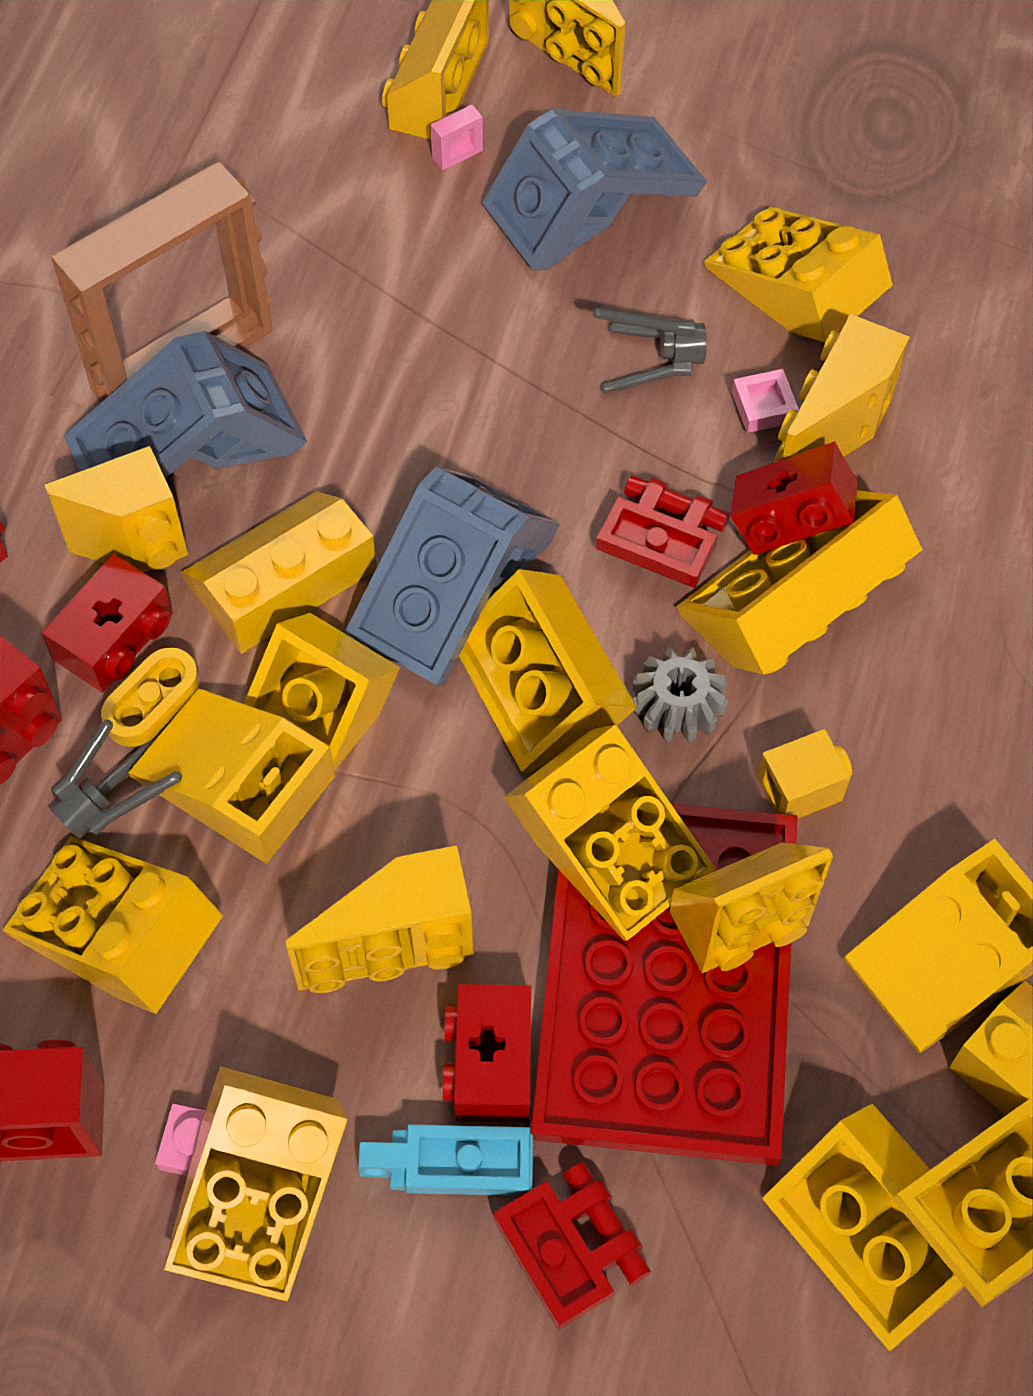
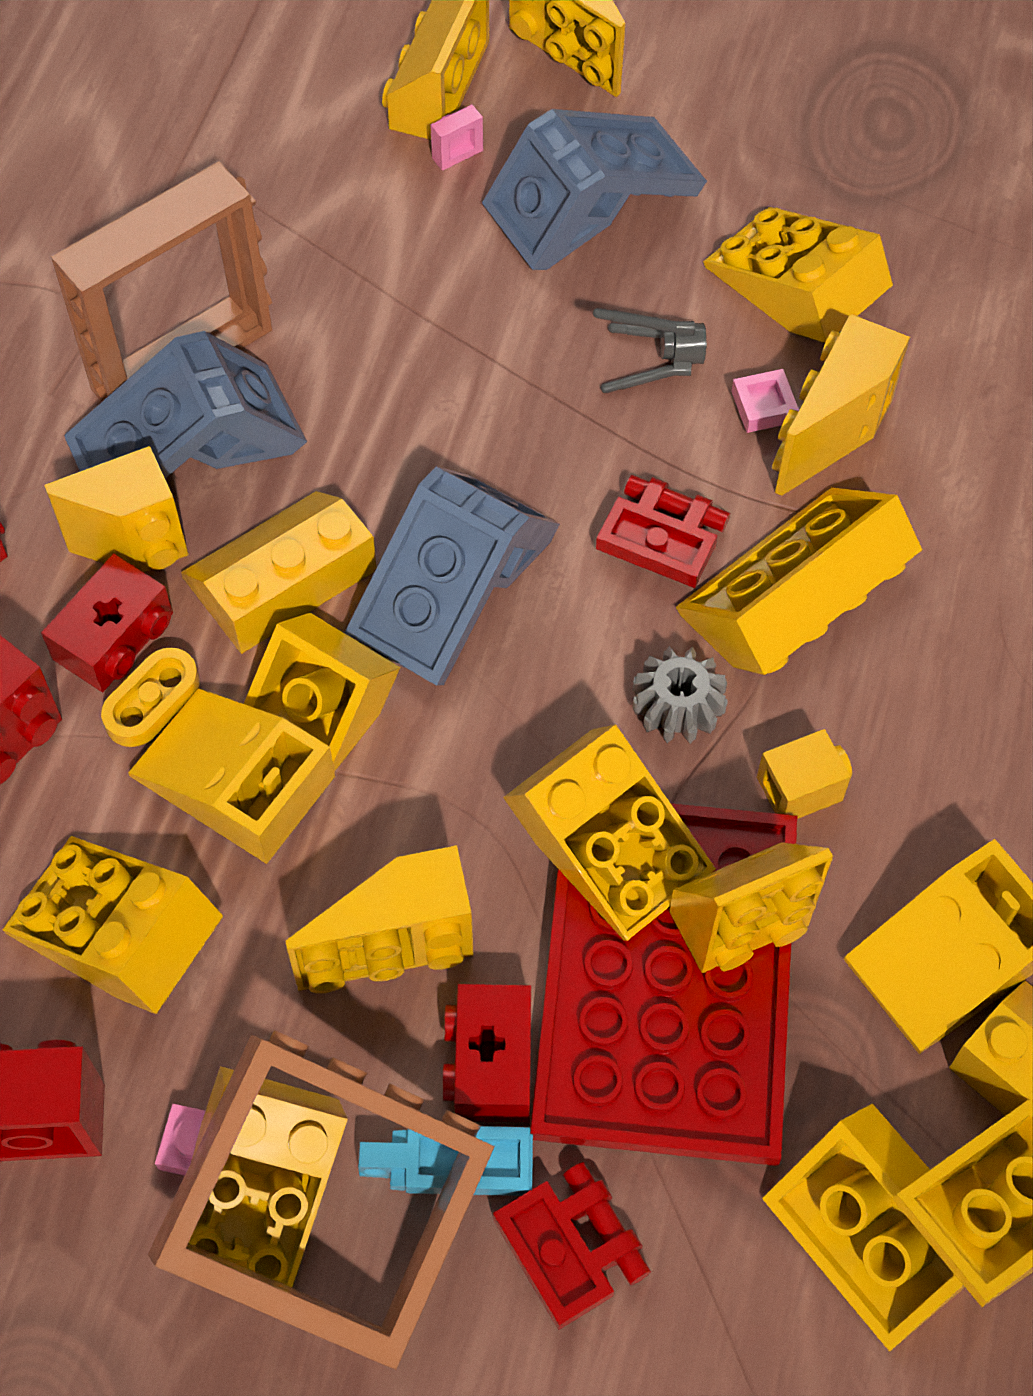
dark grey plant [48,720,182,839] -> none
yellow slope [459,569,637,773] -> none
red brick [730,441,858,555] -> none
none -> nougat window [148,1030,495,1370]

